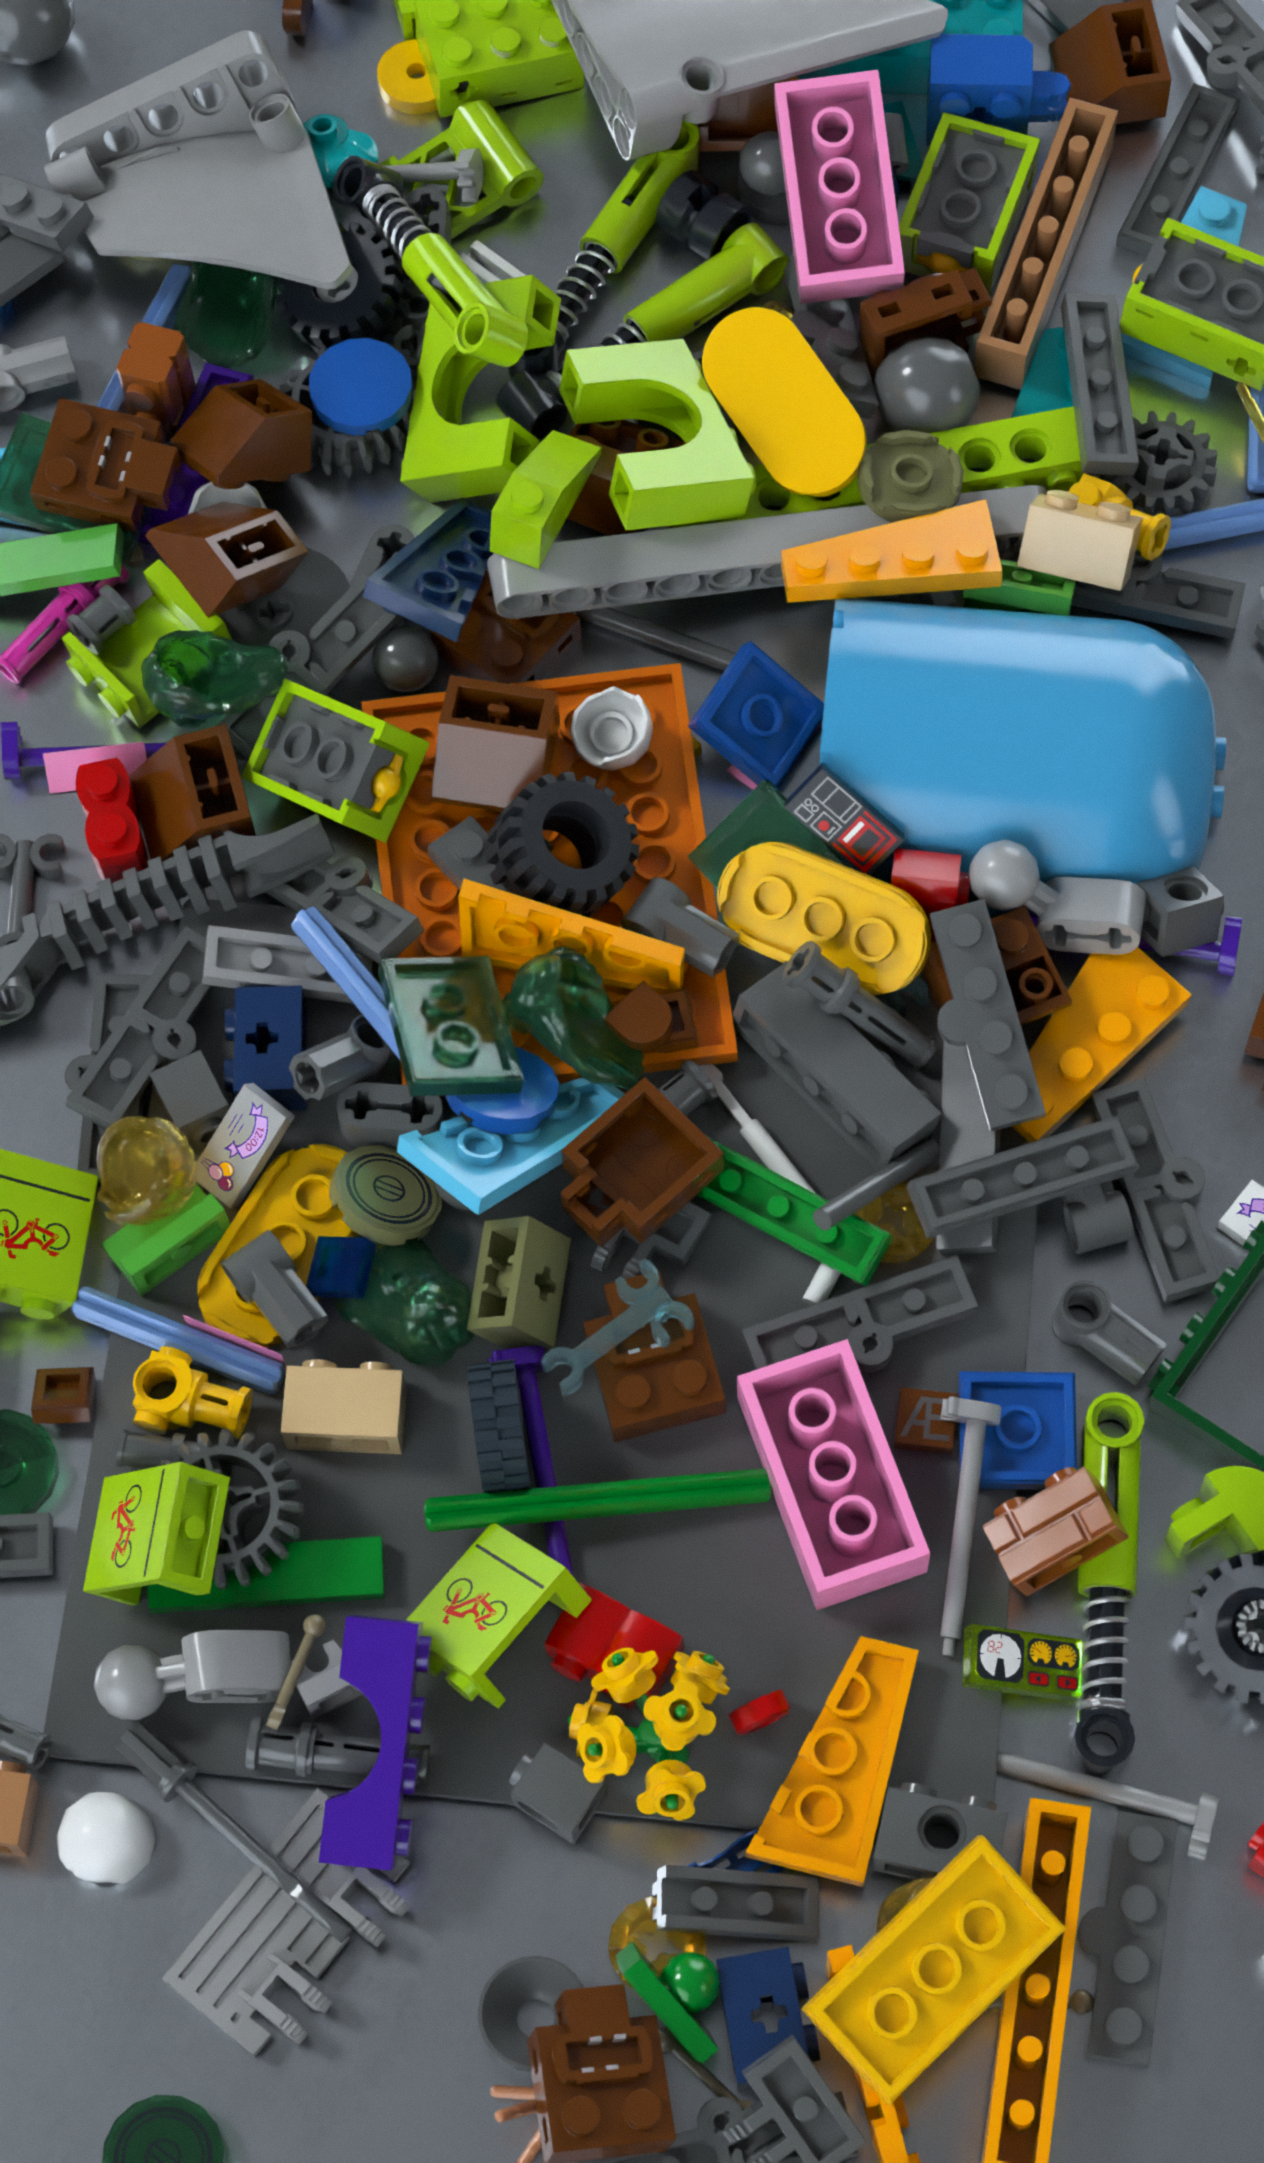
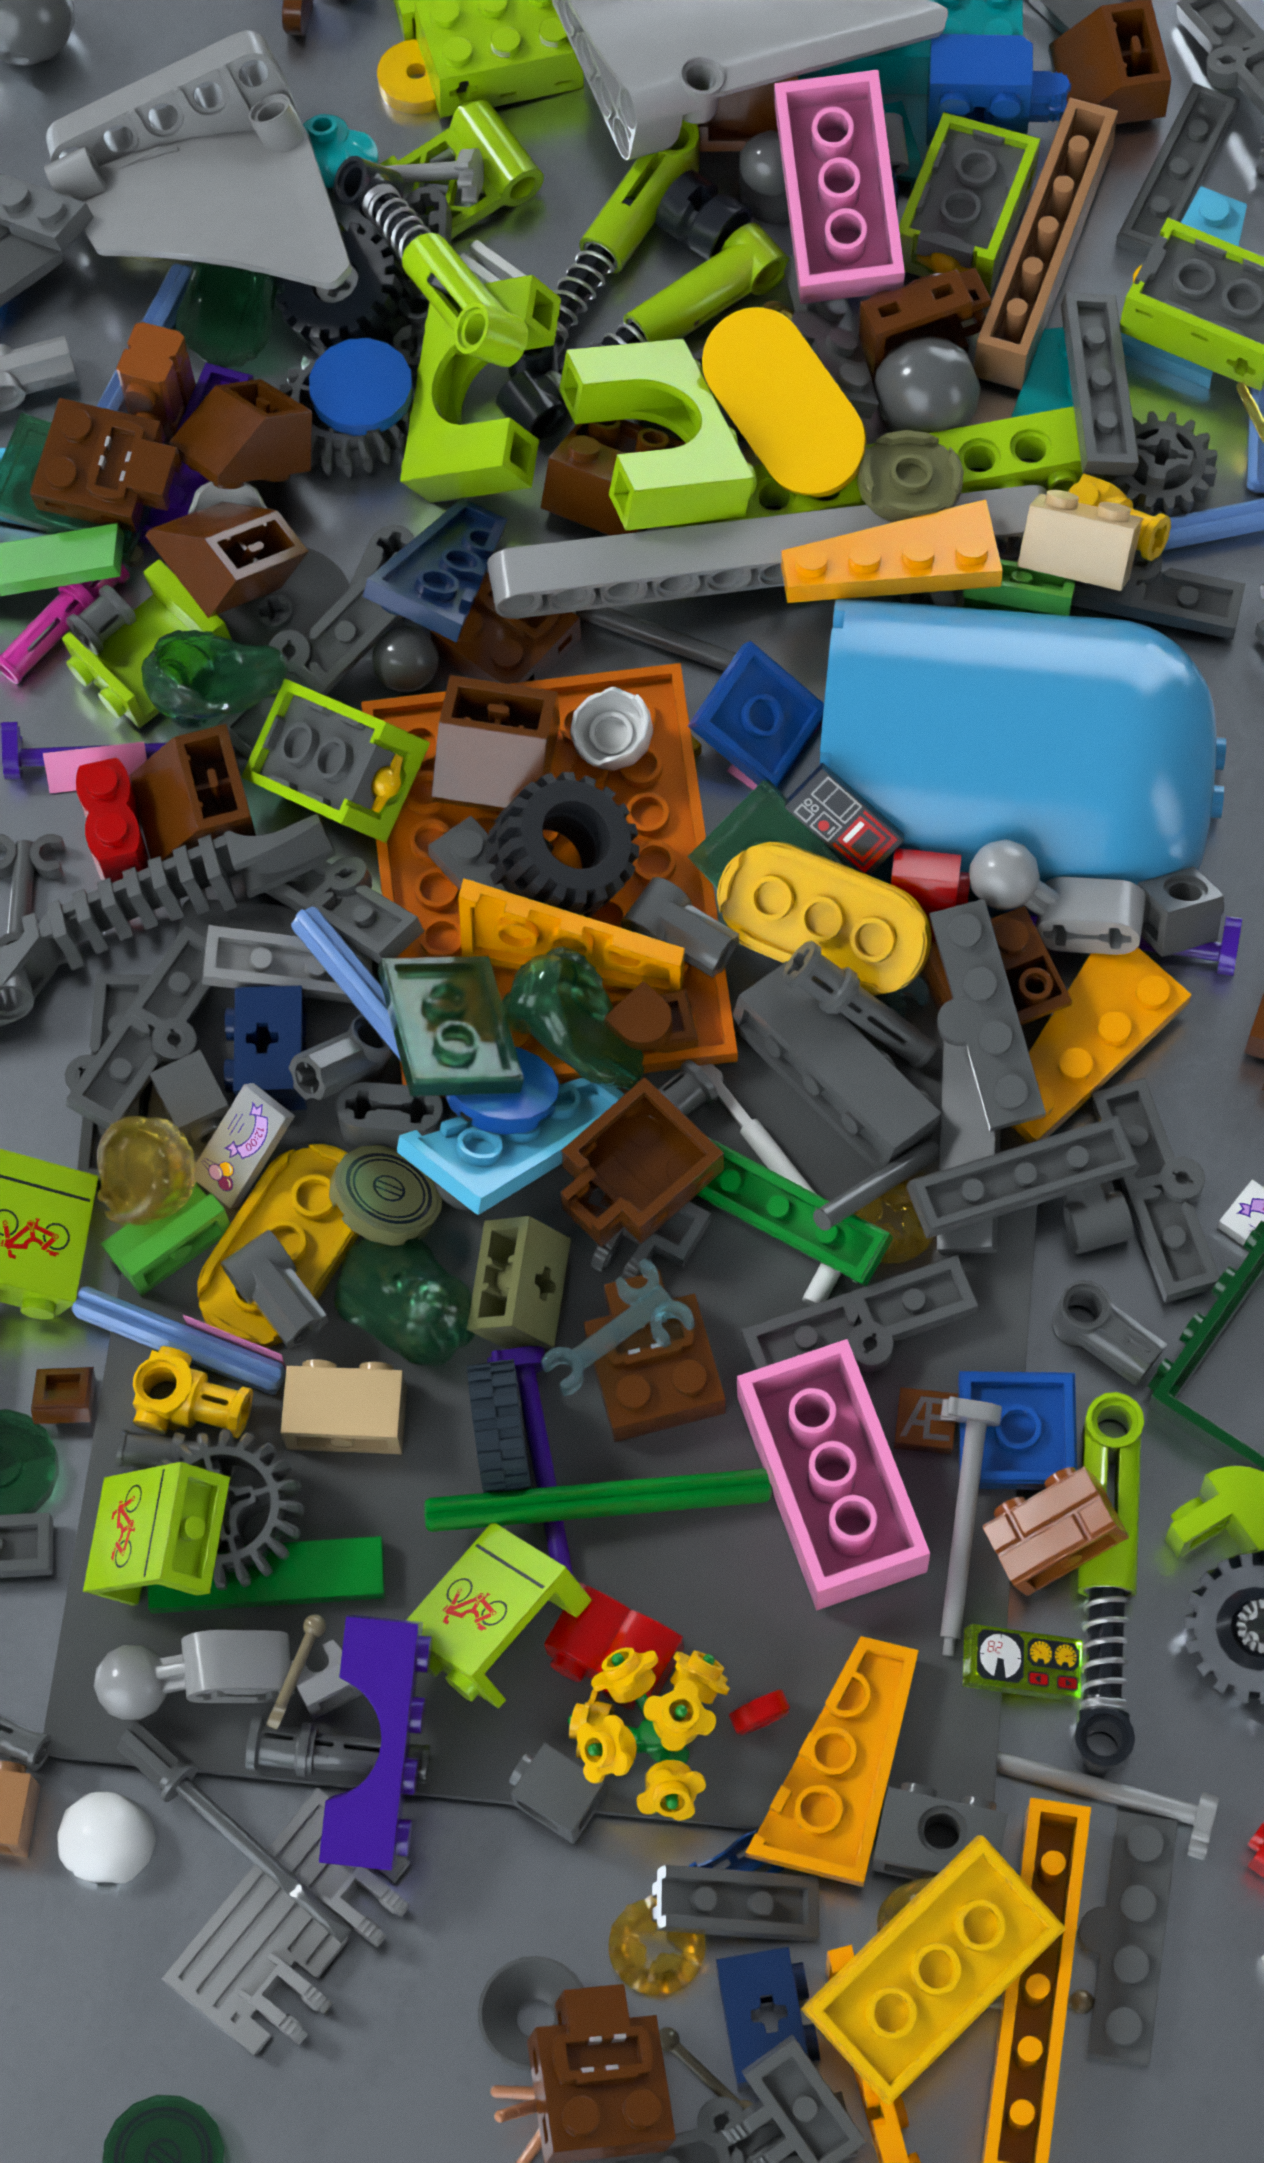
clear blue tile [306,1236,376,1298] -> none
lime slope [490,430,602,569] -> none
green tile [616,1941,720,2064] -> none

